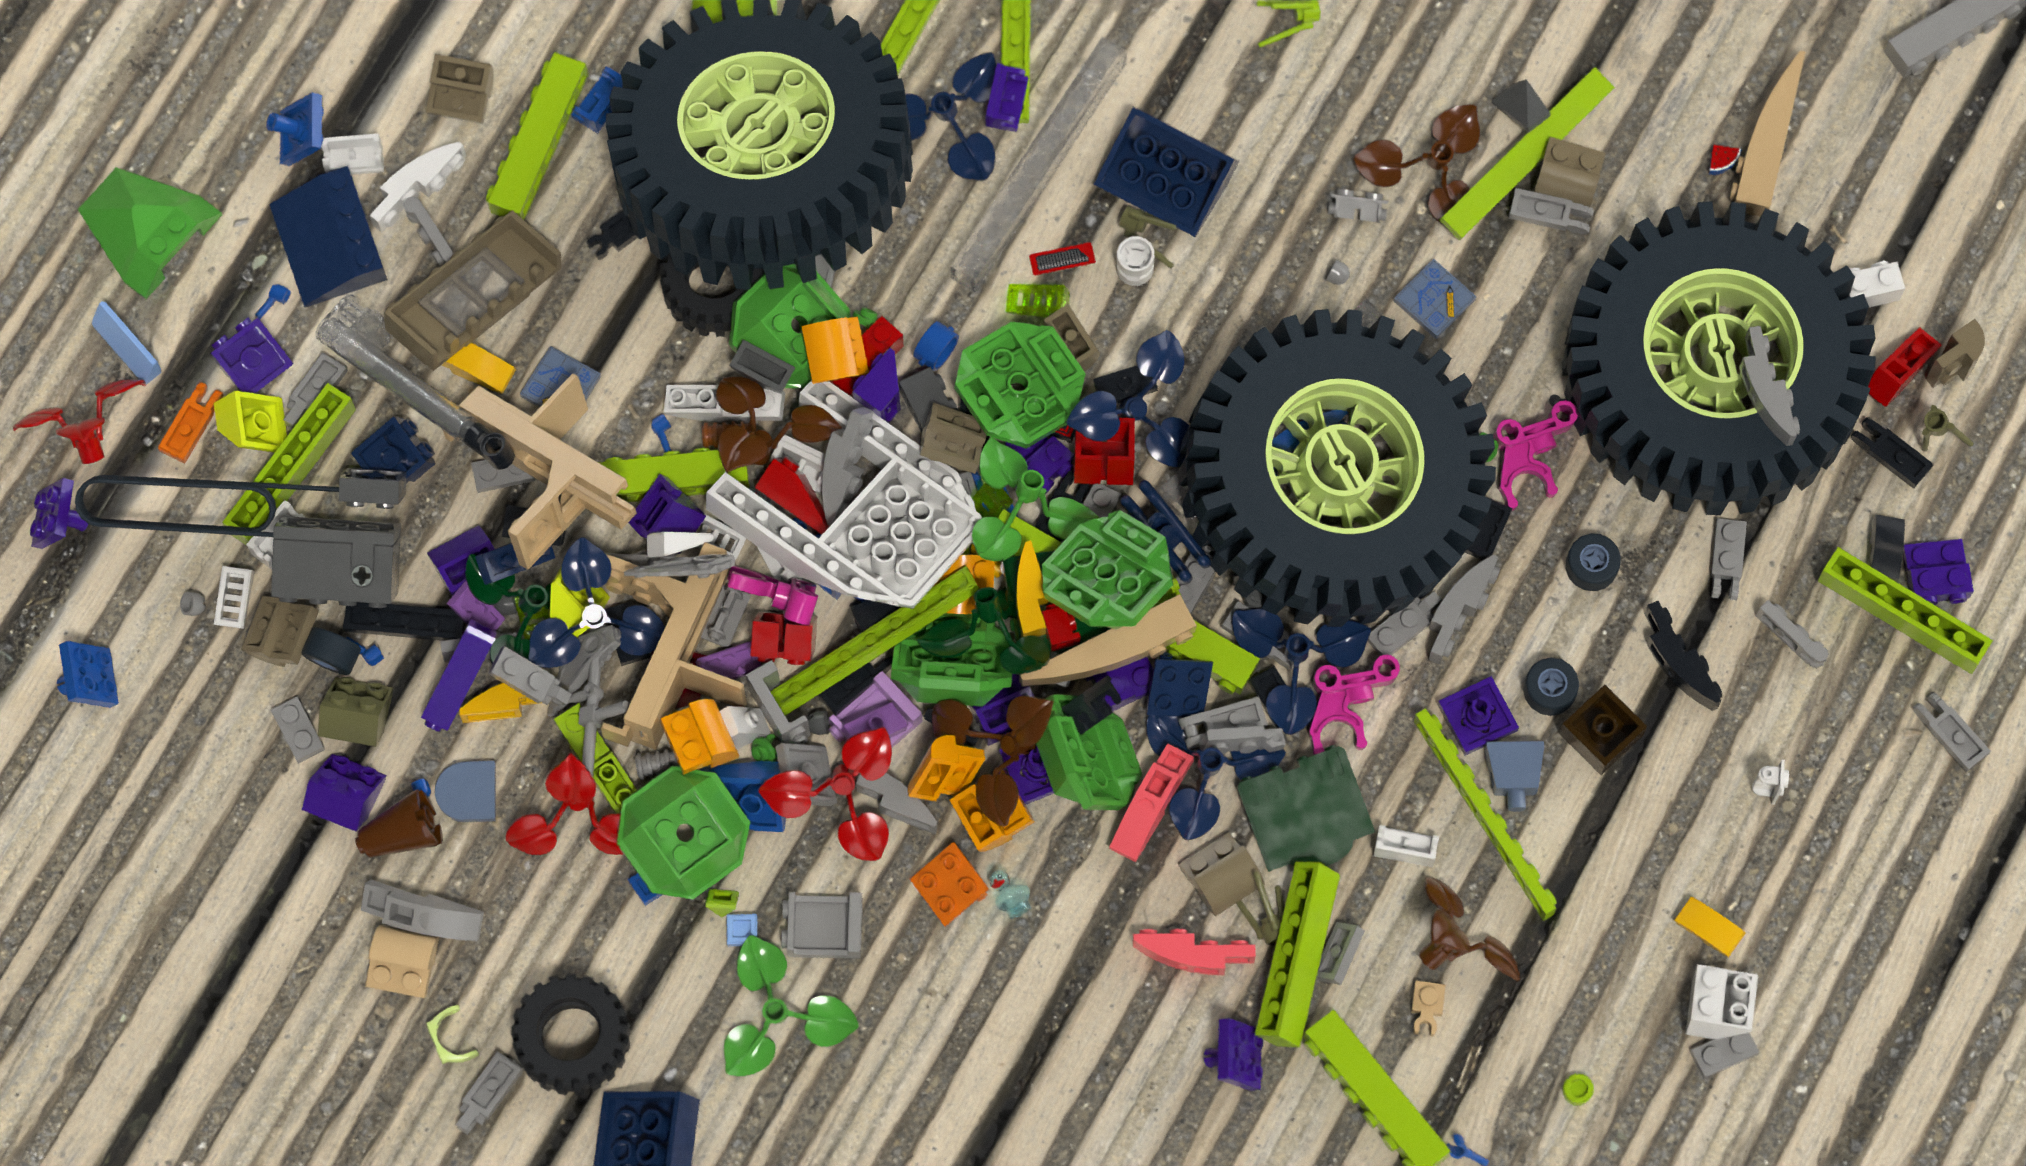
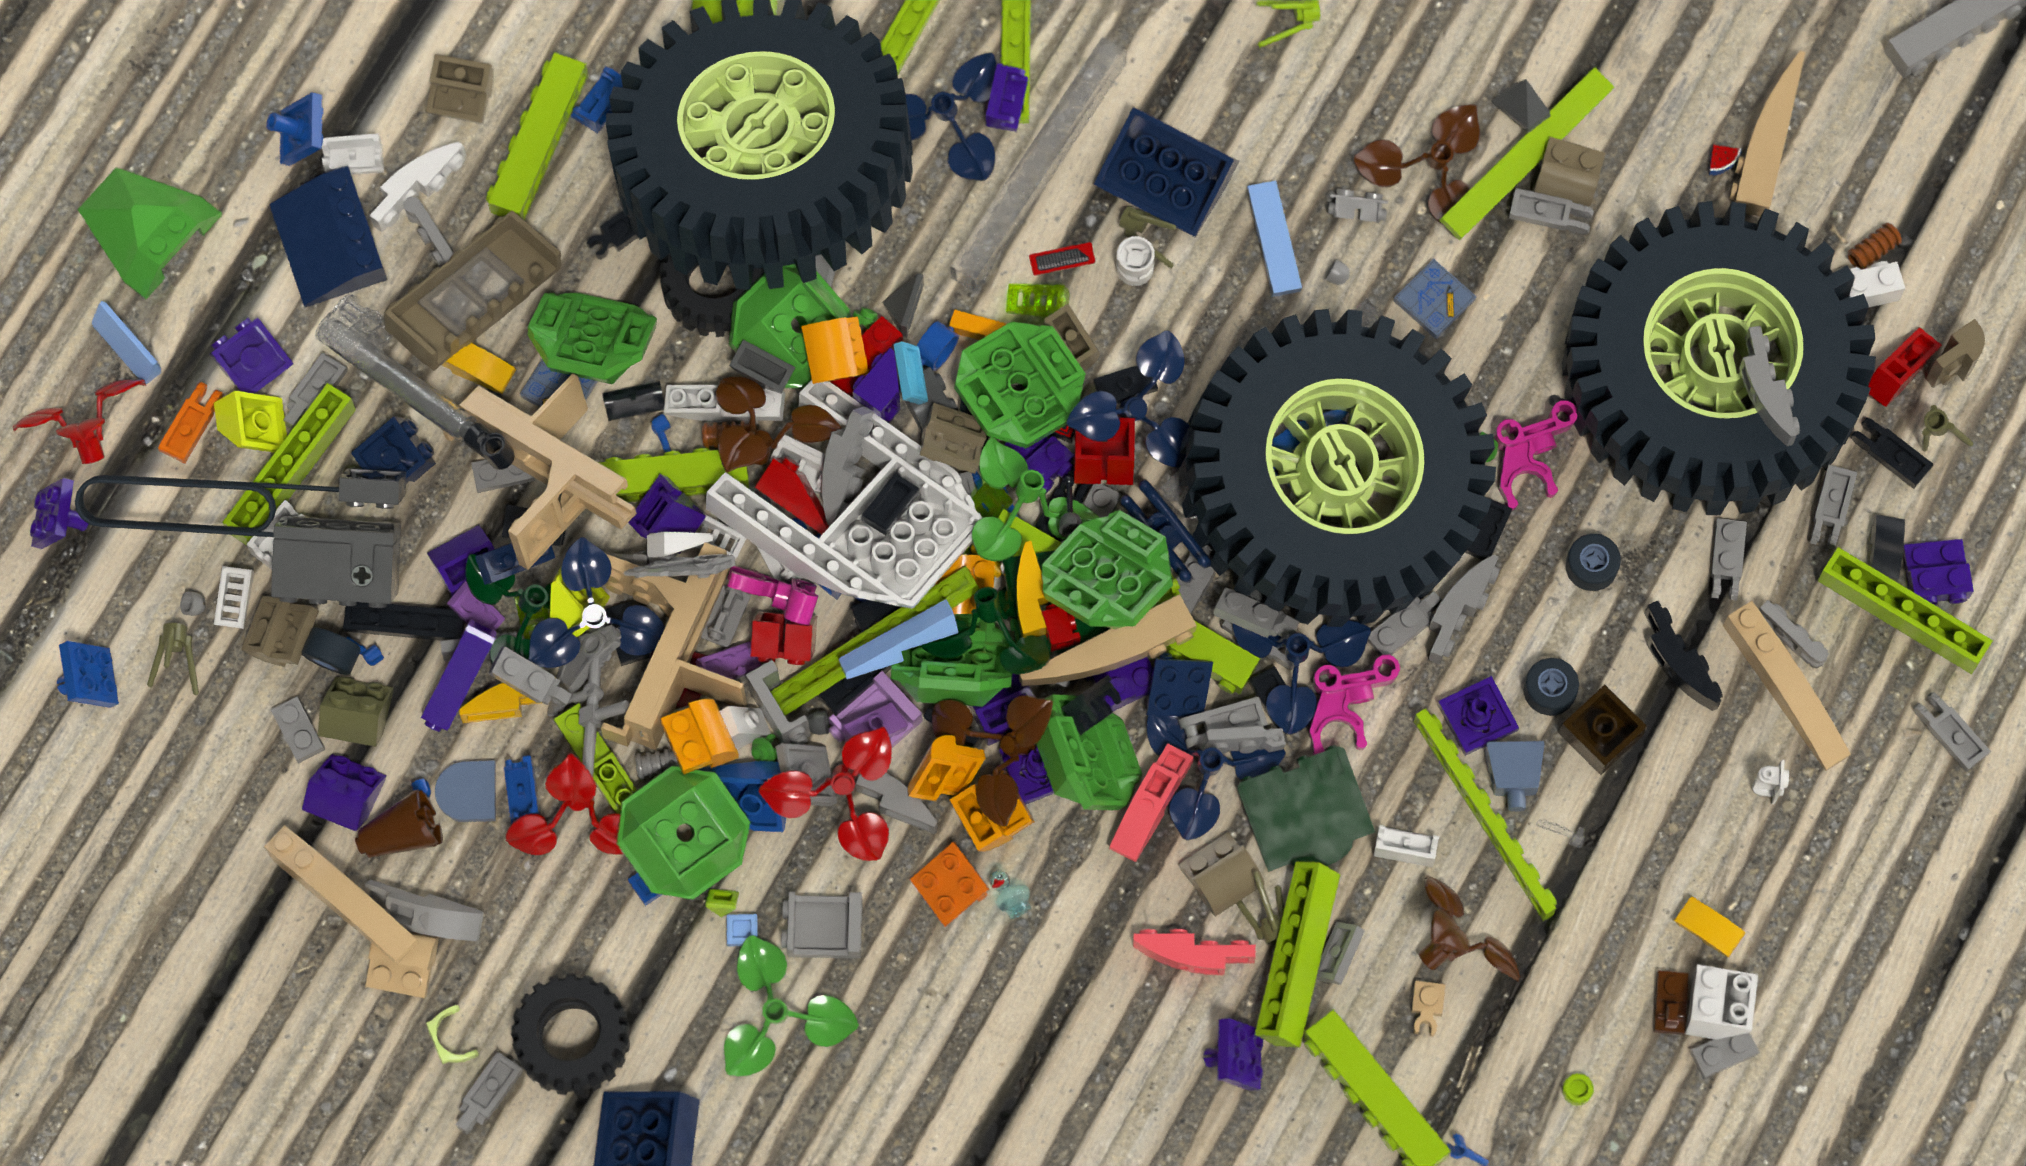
blue hand [255,284,291,319] -> none
dark grey hinge [494,590,517,615] -> none
none -> olive plant [147,623,199,695]
none -> tan slope [264,825,418,964]
none -> blue hinge [504,755,541,824]
none -> bright green piece [528,293,657,385]
none -> black hinge [602,382,665,421]
none -> light blue slope [839,599,959,679]
none -> black tile [861,473,920,536]
none -> dark grey slope [883,274,924,337]
none -> medium azure tile [893,341,928,405]
none -> light orange piece [949,310,1007,340]
none -> dark grey hinge [1059,475,1082,538]
none -> light grey hinge [1213,587,1299,639]
none -> light blue slope [1247,180,1302,297]
none -> clear piece [1536,820,1585,848]
none -> reddish brown hinge [1654,970,1689,1035]
none -> tan slope [1723,601,1851,771]
none -> light grey hinge [1810,465,1857,550]
none -> dark orange piece [1847,222,1902,270]

